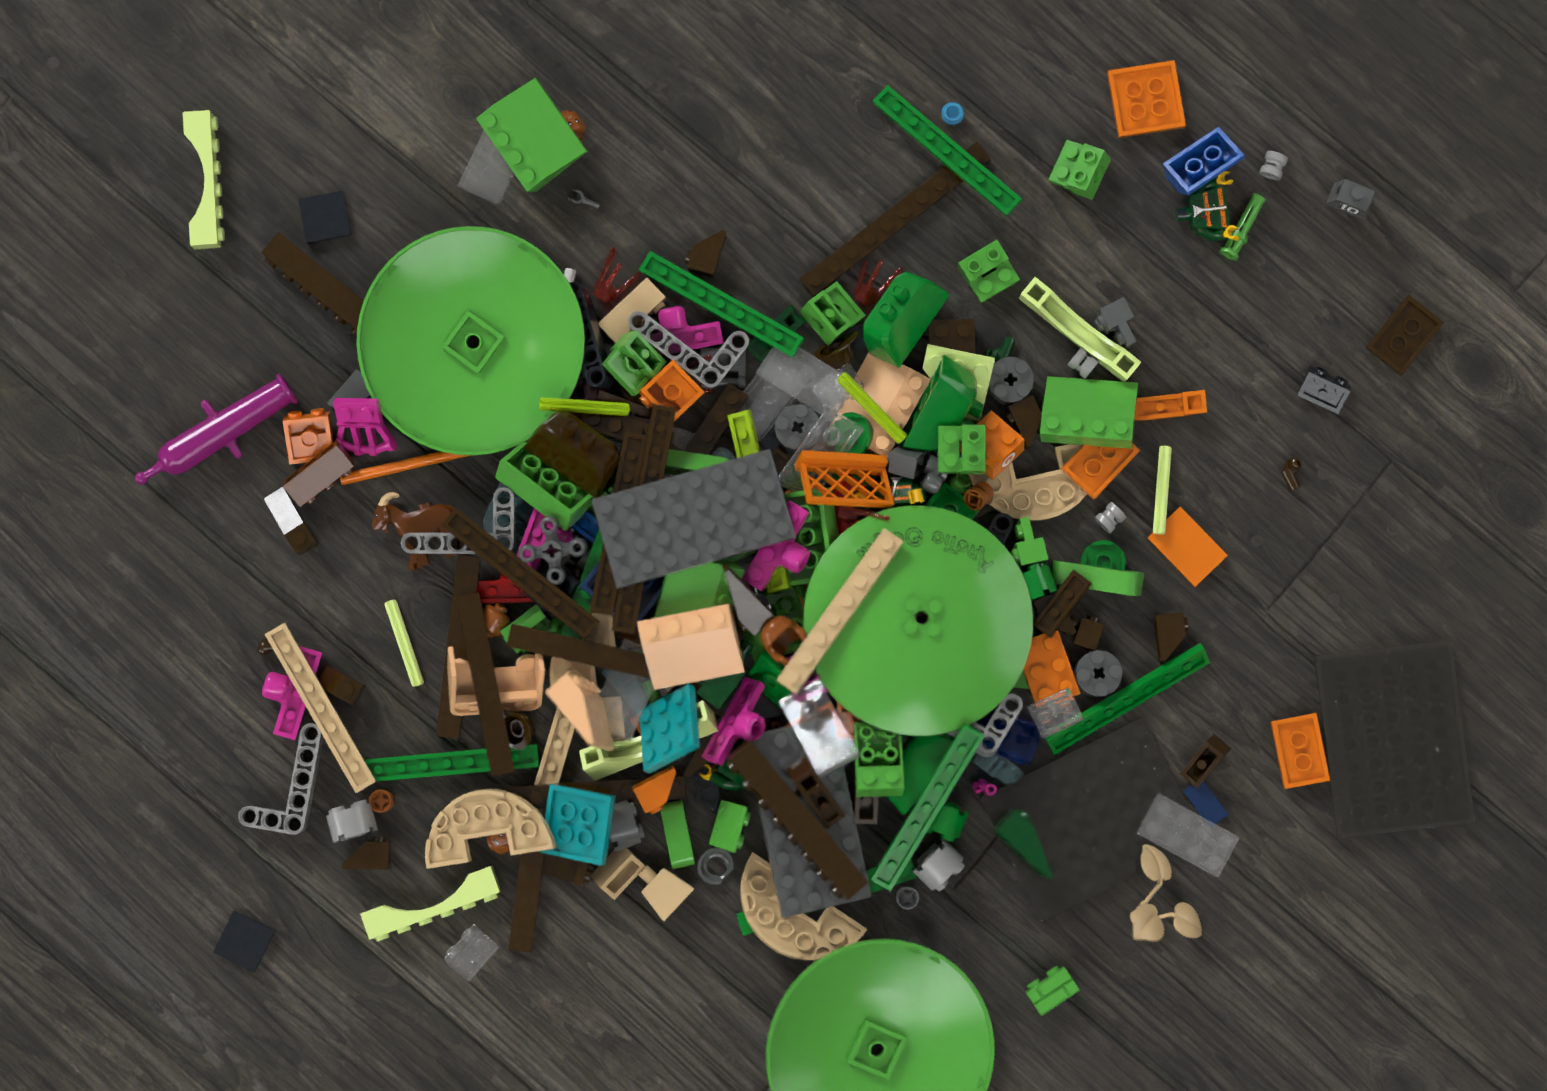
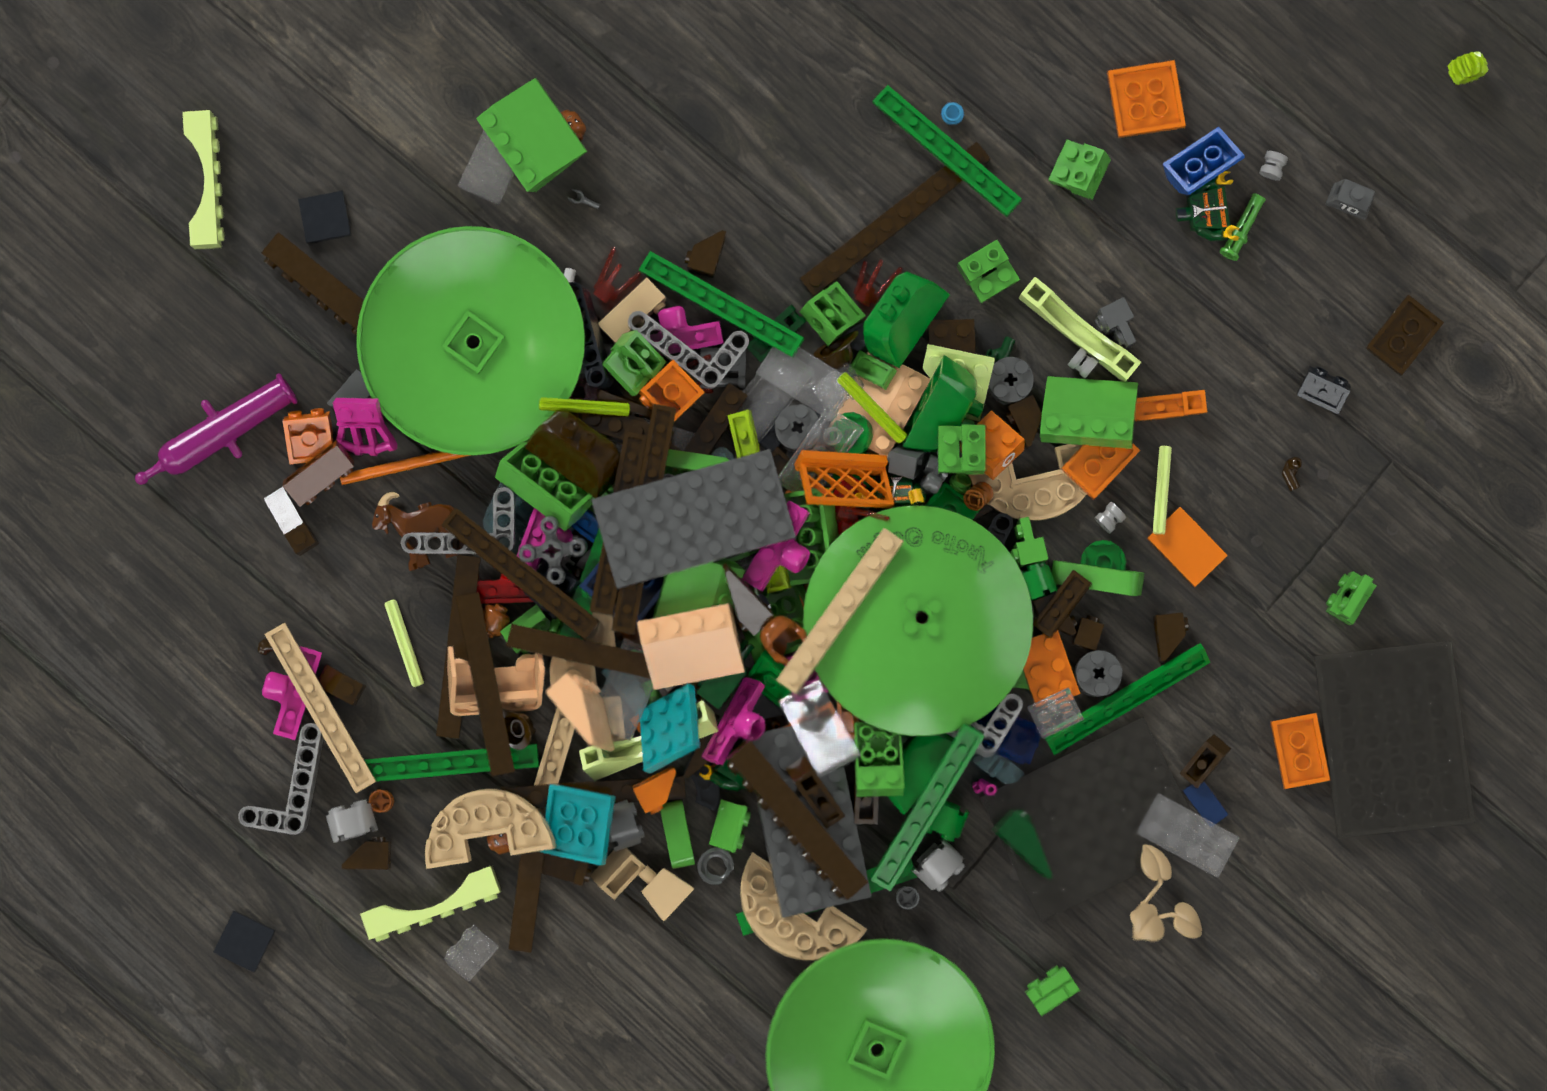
none -> bright green tile [848,351,897,390]
none -> bright green brick [1326,571,1377,625]
none -> lime gear [1448,51,1488,85]

